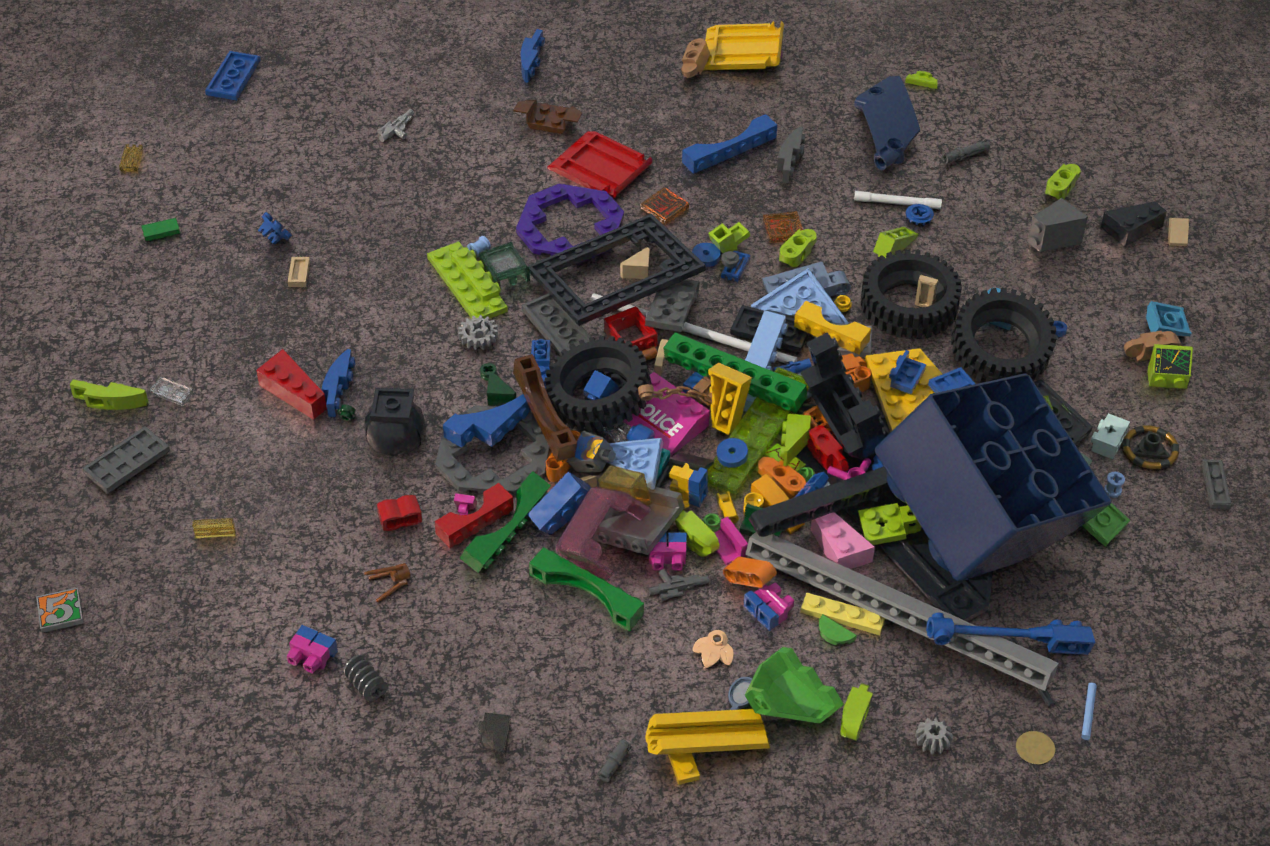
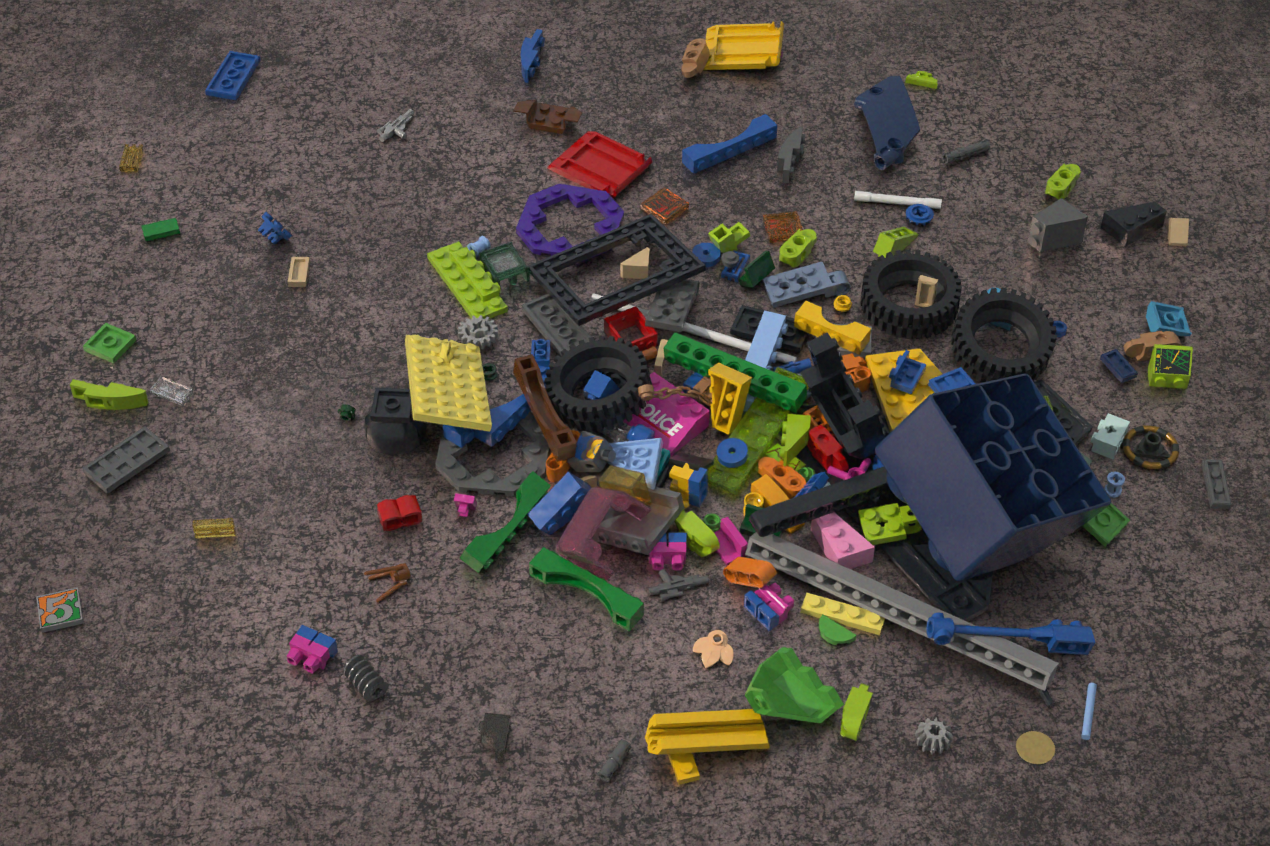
red wedge [256,349,327,420] -> none
blue slope [321,349,355,417] -> none
red arch [434,483,514,548] -> none
dark green slope [487,372,517,406] -> none
yellow bar [716,491,739,524] -> none
piece [728,677,752,710] -> none
light blue tile [751,268,849,325] -> none
none -> bright green tile [83,323,136,364]
none -> light yellow plate [405,335,492,432]
none -> dark green panel [738,250,775,287]
none -> dark blue plate [1100,349,1138,383]

